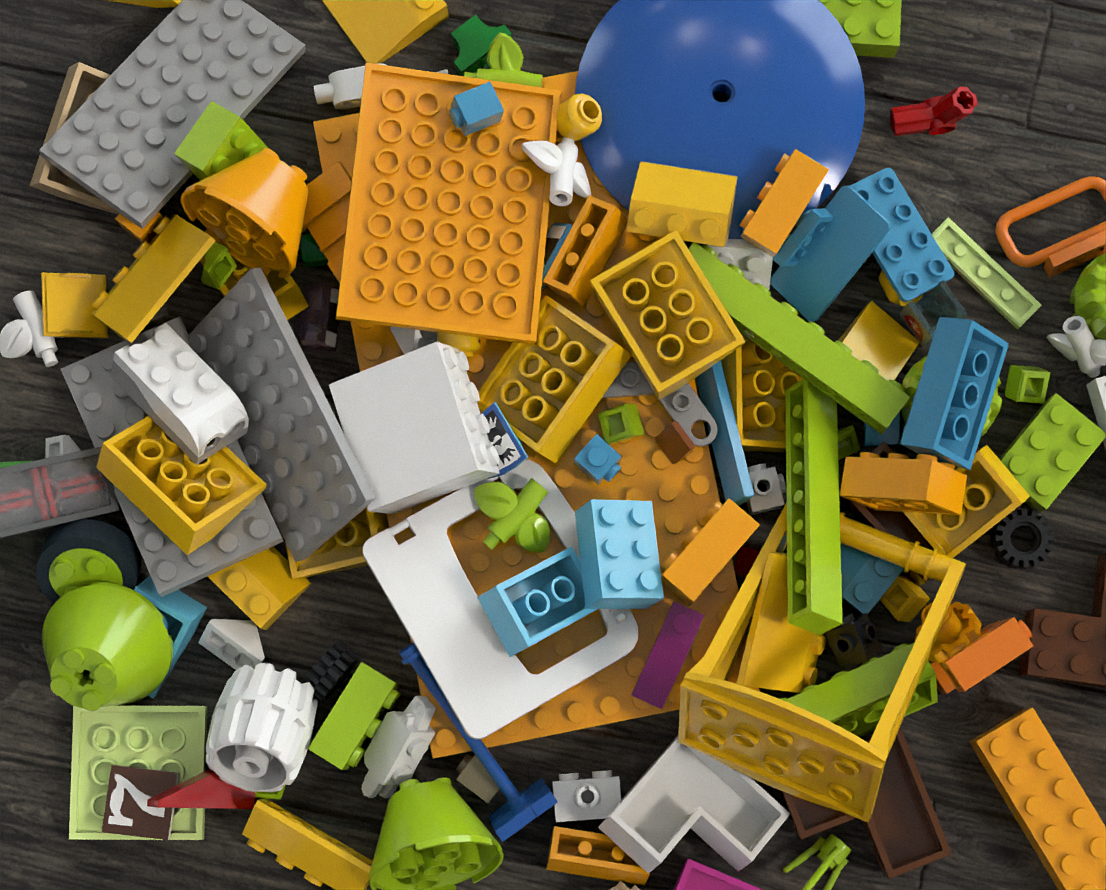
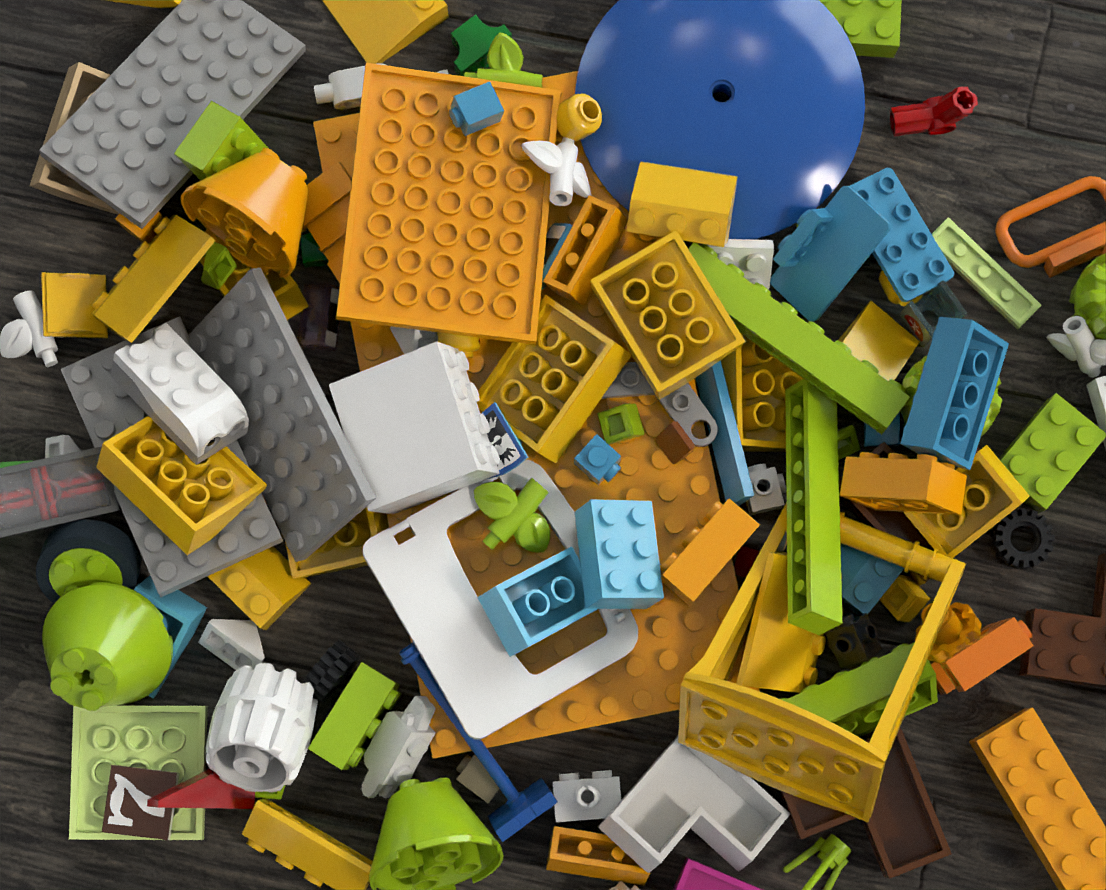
magenta slope [631,601,705,709] -> none
light orange brick [739,149,829,257] -> none
lime slope [1005,365,1050,404] -> none

